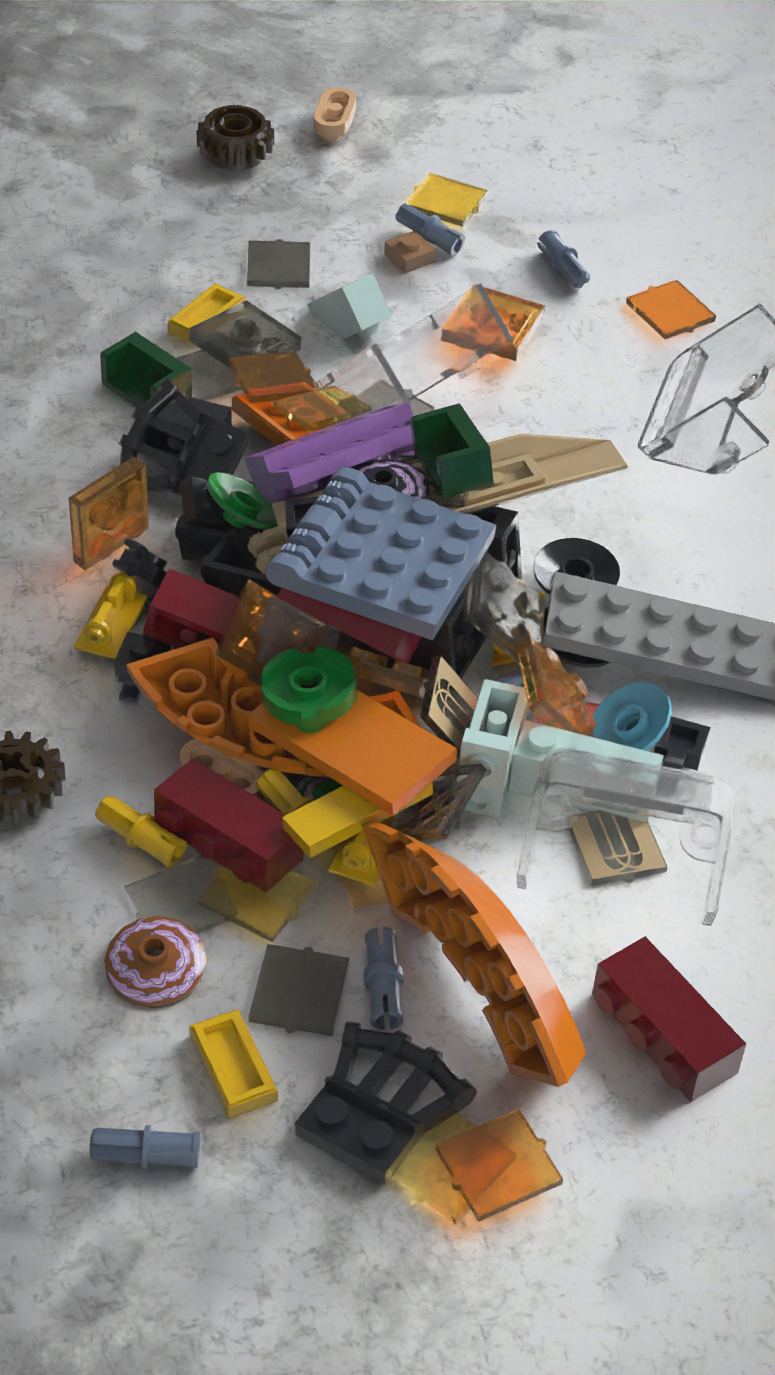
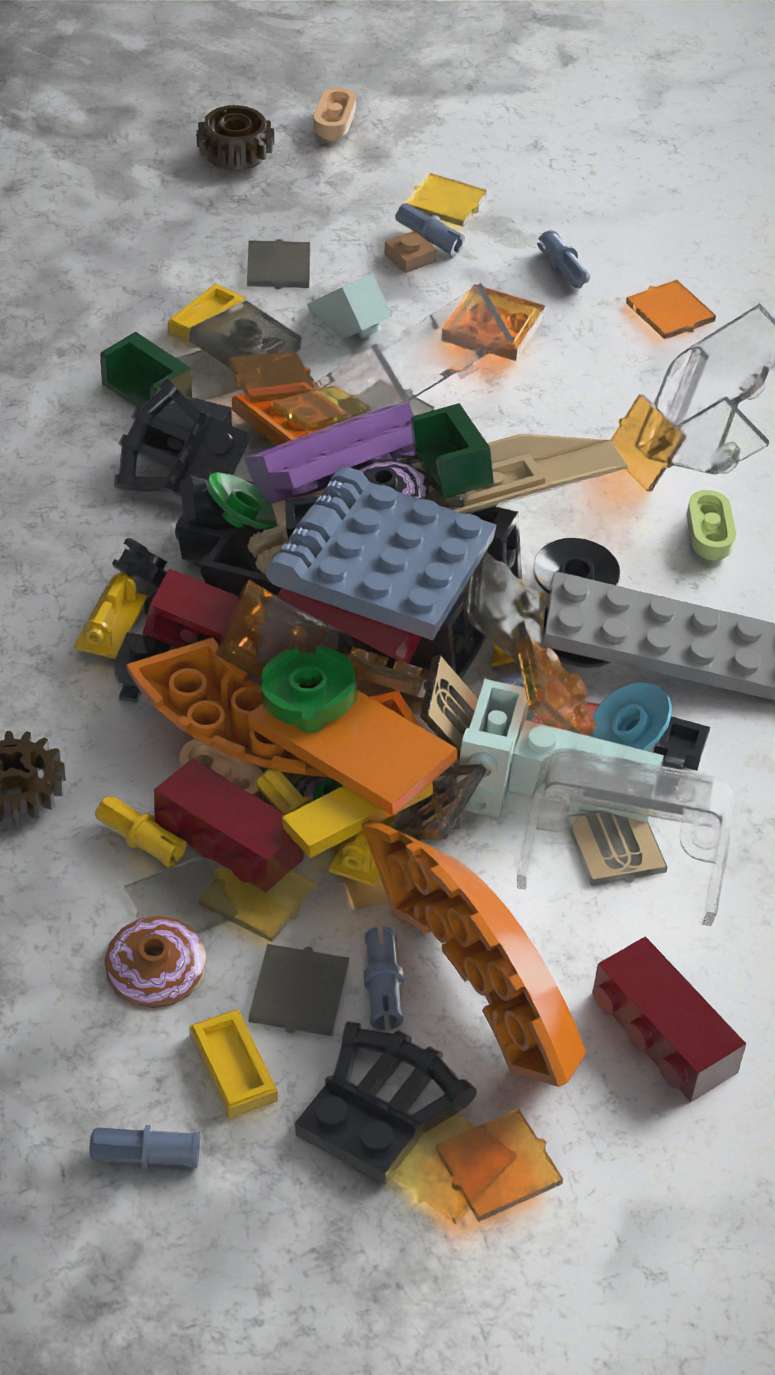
clear orange plate [68,456,149,571] -> none
none -> clear orange piece [611,394,687,492]
none -> yellowish green plate [686,490,736,560]

